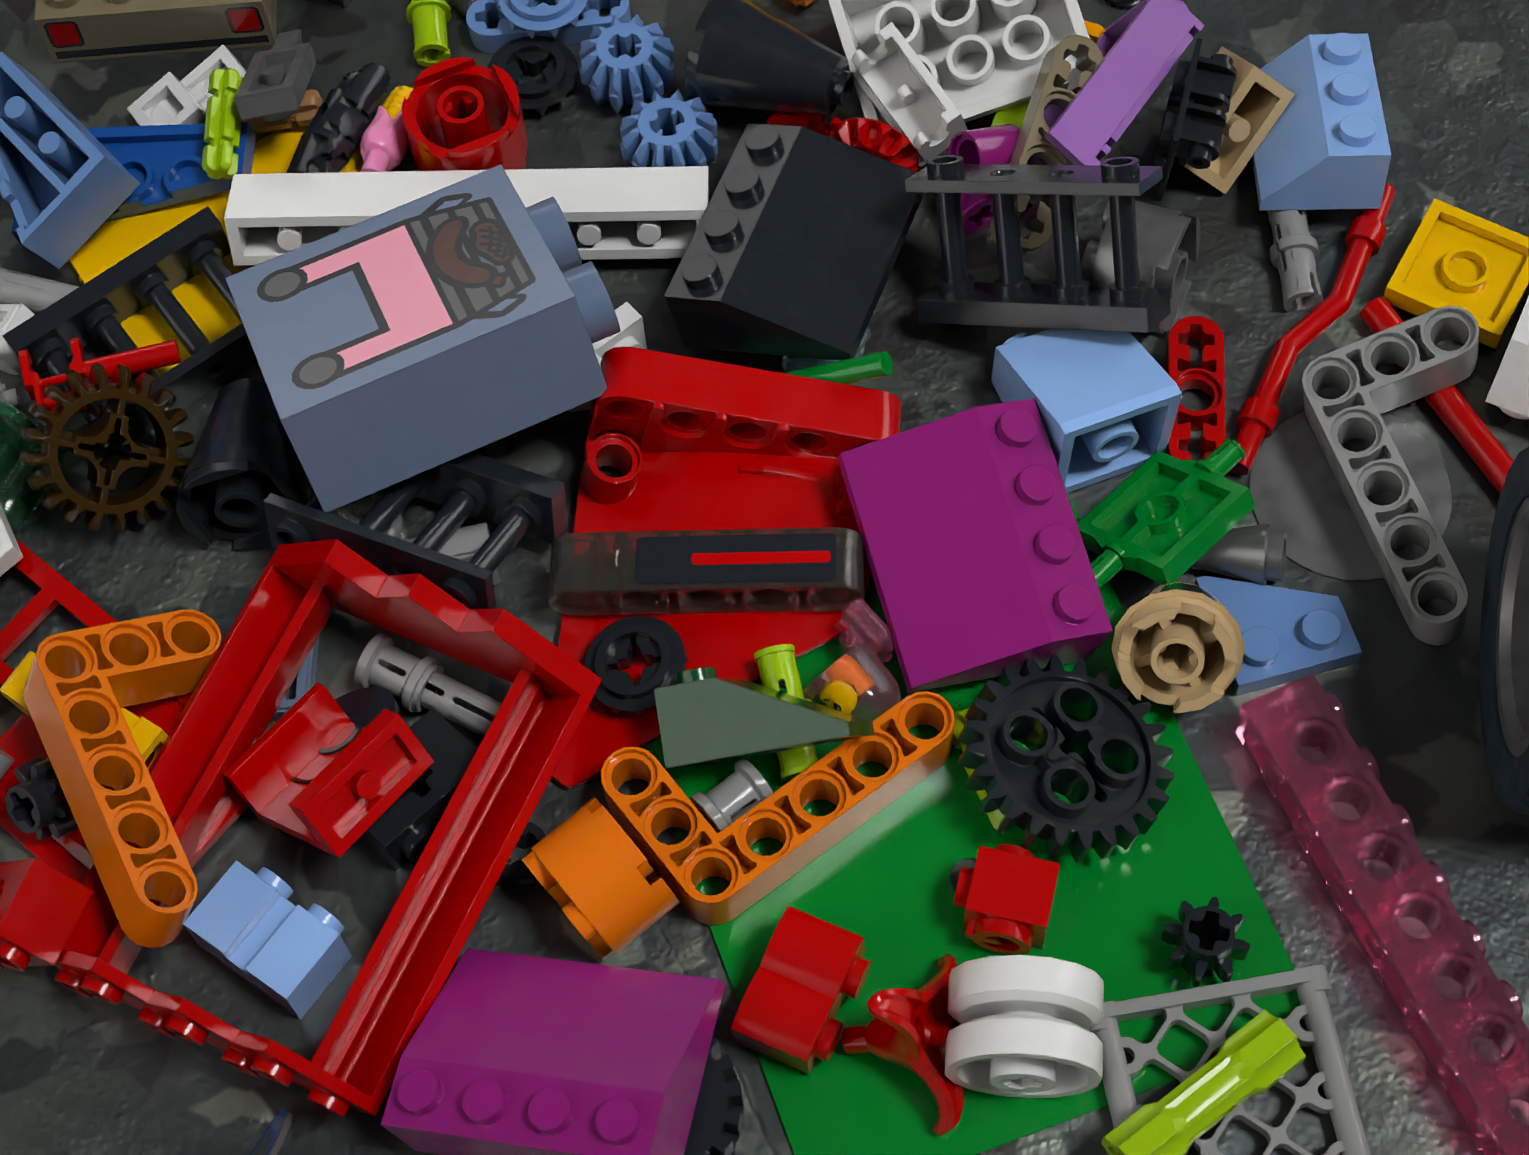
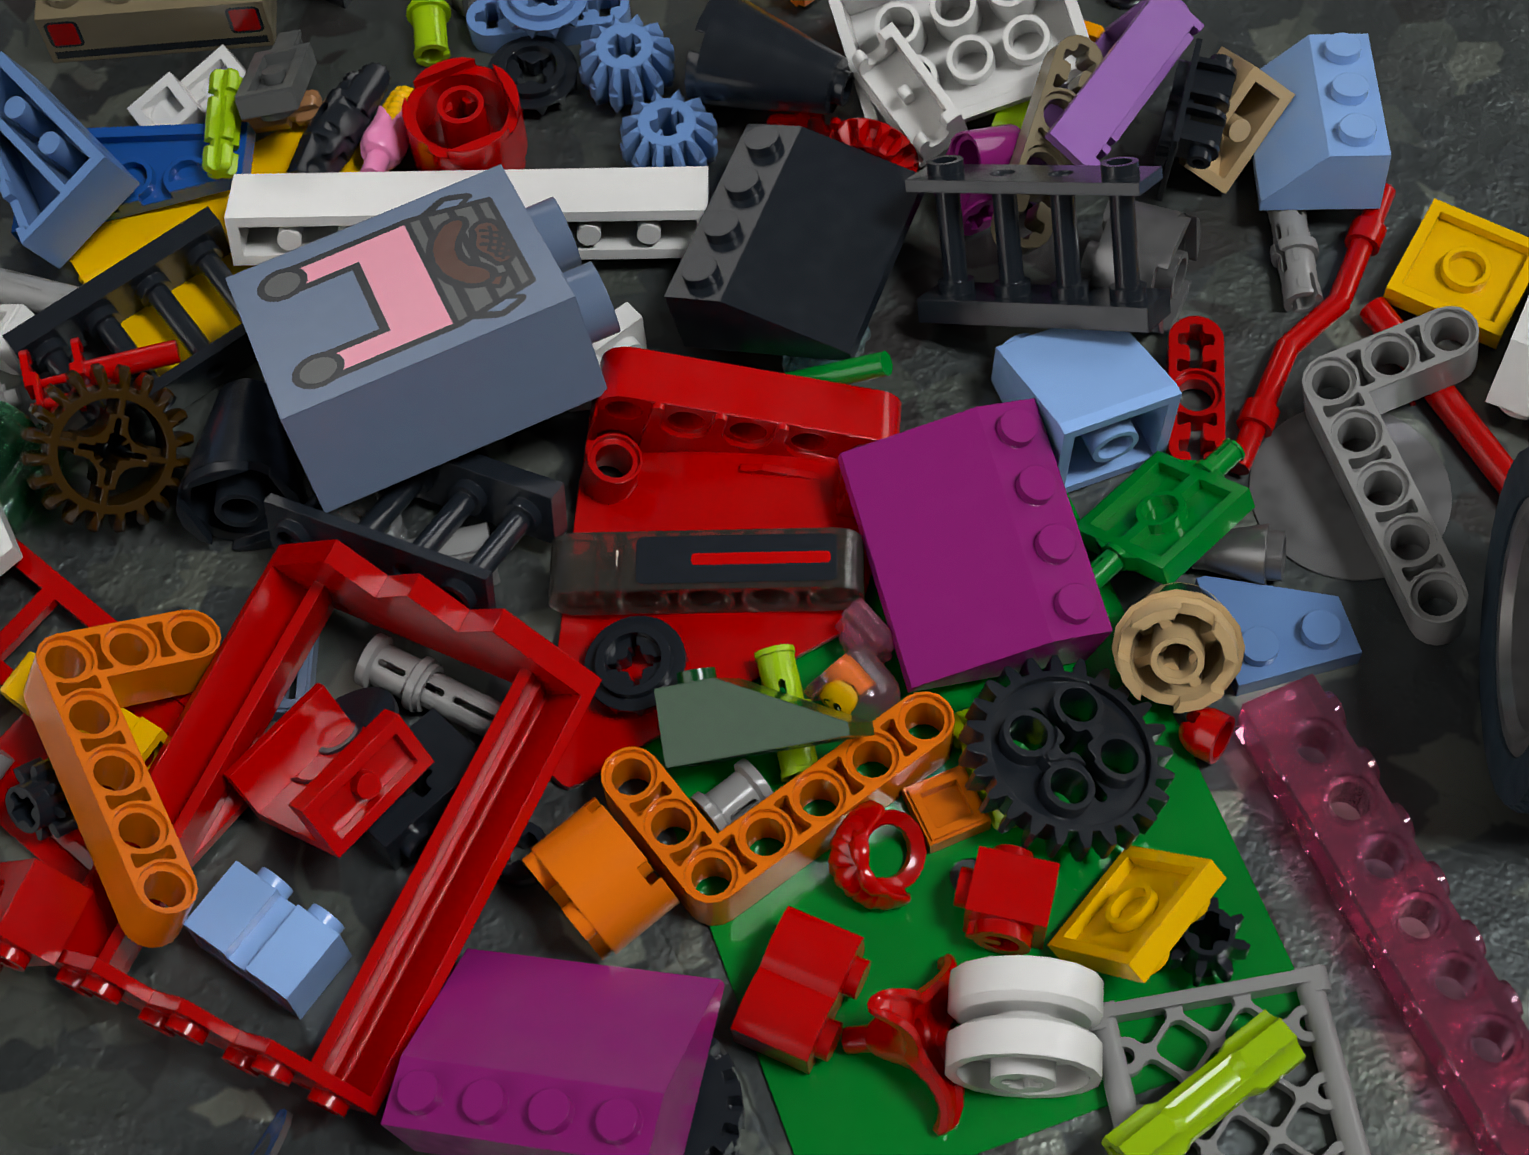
none -> red piece [828,800,927,910]
none -> orange tile [902,765,991,854]
none -> yellow plate [1048,845,1227,984]
none -> red hinge [1178,707,1235,764]

